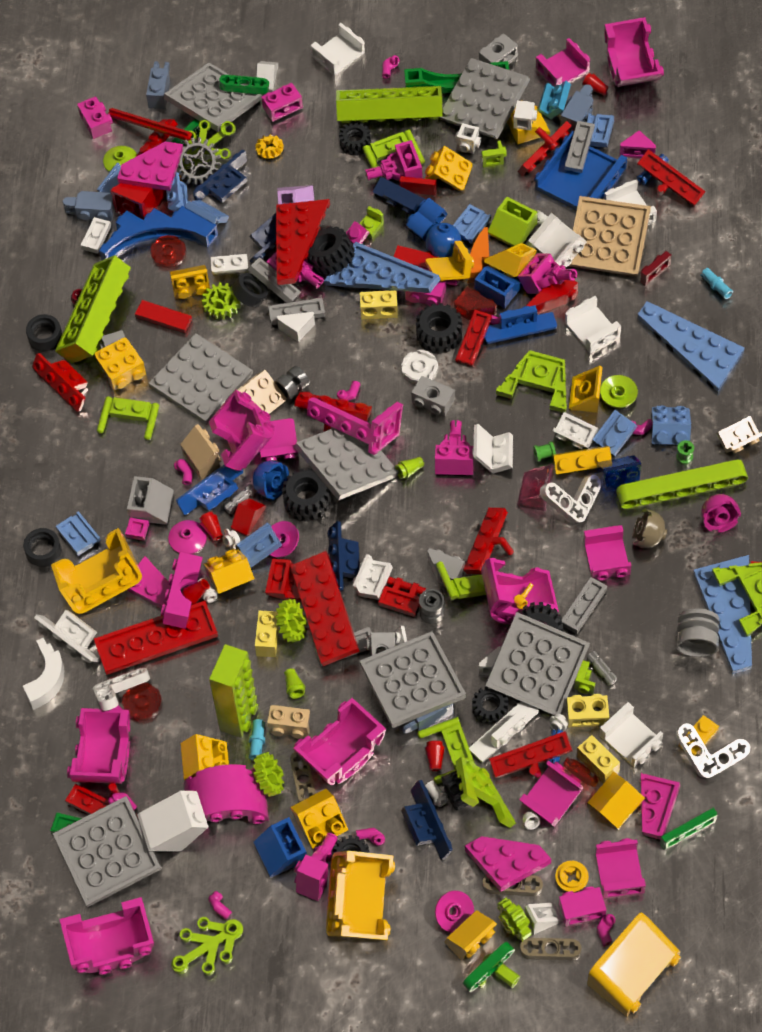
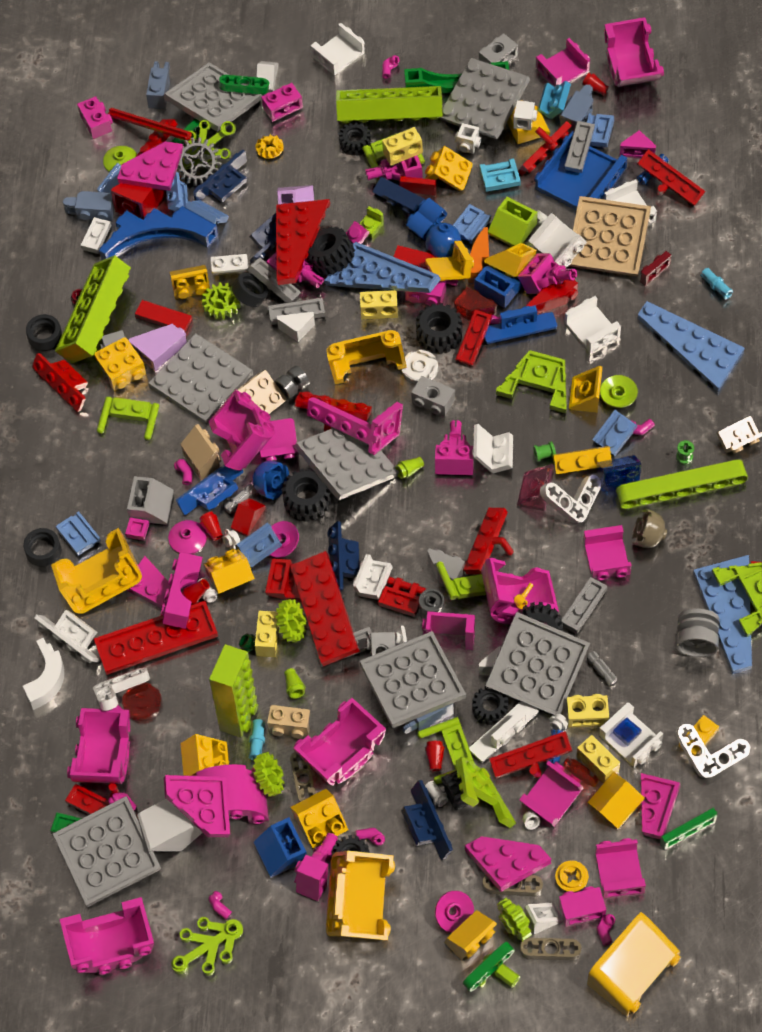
clear red tile [150,235,187,268] -> none
dark pink arm [337,381,361,401] -> none
lime bracket [482,140,507,168] -> none
white bracket [552,412,598,449] -> none
lime bracket [574,660,595,694] -> none
medium blue bracket [652,405,691,445] -> none
dark pink cylinder [701,494,741,532] -> none
none -> lavender slope [129,324,187,371]
none -> dark pink plate [164,775,230,838]
none -> dark green plate [239,633,256,652]
none -> yellow windscreen [327,330,407,384]
none -> light yellow brick [382,127,423,166]
none -> dark pink panel [422,611,475,650]
none -> medium azure plate [479,158,521,192]
none -> clear blue plate [613,717,642,746]

